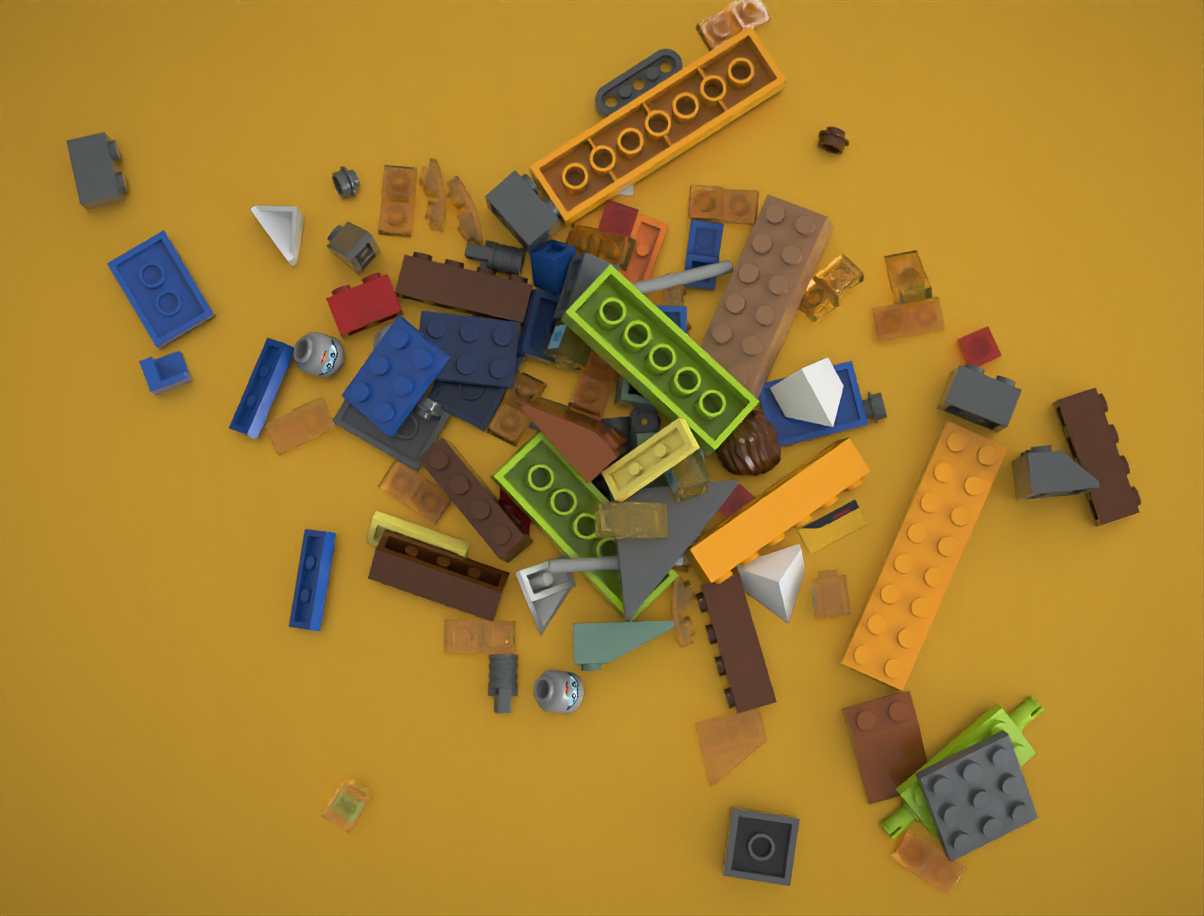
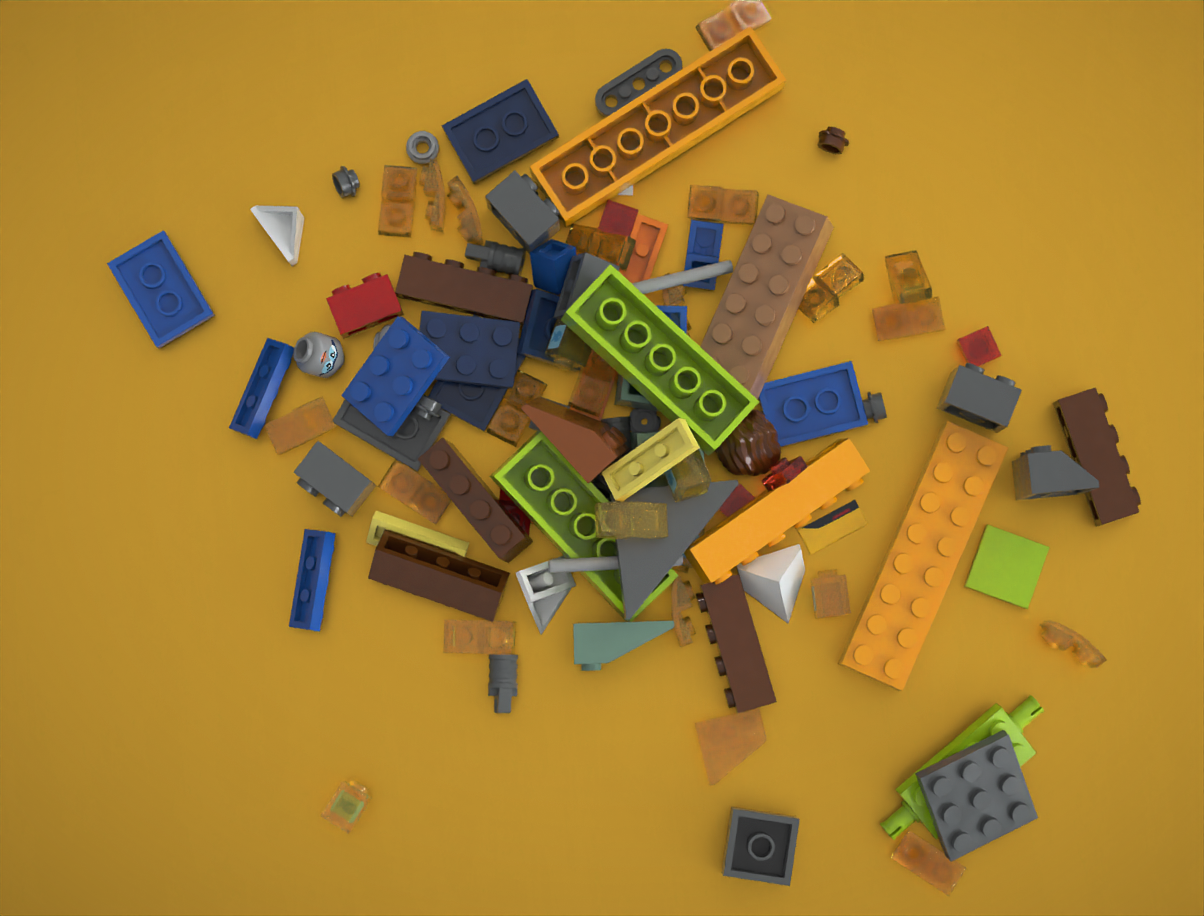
dark grey brick [66,132,127,210] -> none
blue panel [139,351,192,395] -> none
dark grey slope [327,221,380,276] -> none
light grey head [534,669,584,714] -> none
white slope [770,357,844,427] -> none
dark orange slope [842,691,927,804] -> none
none -> dark grey brick [294,441,376,517]
none -> light grey plate [406,131,439,164]
none -> dark blue plate [442,79,559,184]
none -> clear red plate [761,456,808,492]
none -> lime tile [964,524,1050,609]
none -> clear yellow slope [1039,620,1107,668]

